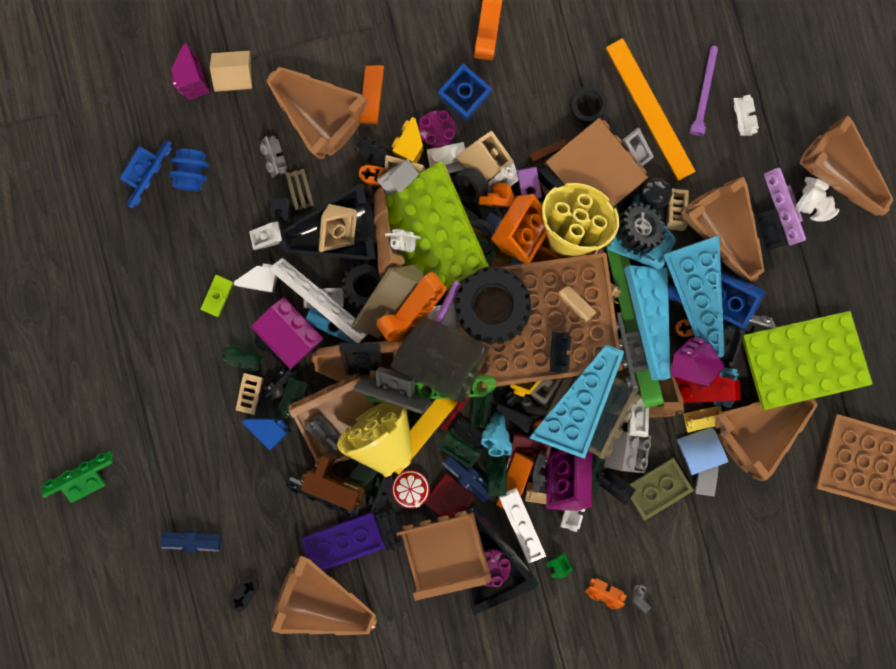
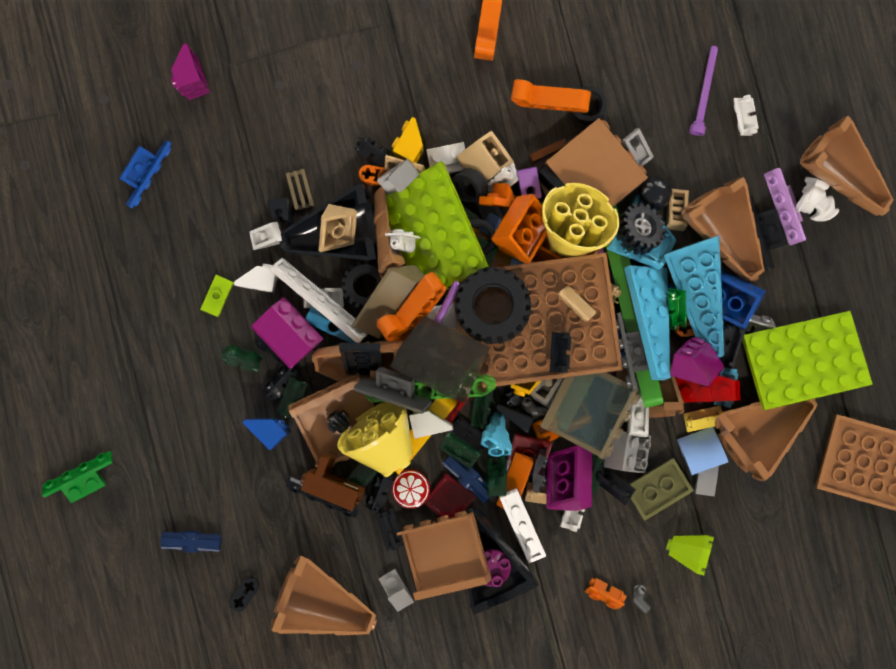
blue piece [168,149,209,191] -> none
tan slope [210,51,253,92] -> none
tan slope [236,373,264,415] -> none
light grey hinge [260,136,288,178] -> none
medium nougat cone [266,67,367,159] -> none
dark purple tile [300,511,386,571] -> none
dark grey hinge [304,413,340,452] -> none
orange slope [359,65,384,125] -> none
magenta dish [418,110,456,148] -> none
blue brick [438,64,492,122] -> none
medium azure wing [529,344,625,459] -> none
green tile [546,553,572,579] -> none
light orange tile [606,38,696,181] -> none
none -> black gear [327,410,350,434]
none -> light grey slope [379,569,414,612]
none -> white slope [409,410,453,439]
none -> orange beam [511,79,591,113]
none -> lime cone [666,535,714,576]
none -> green hinge [667,288,687,330]

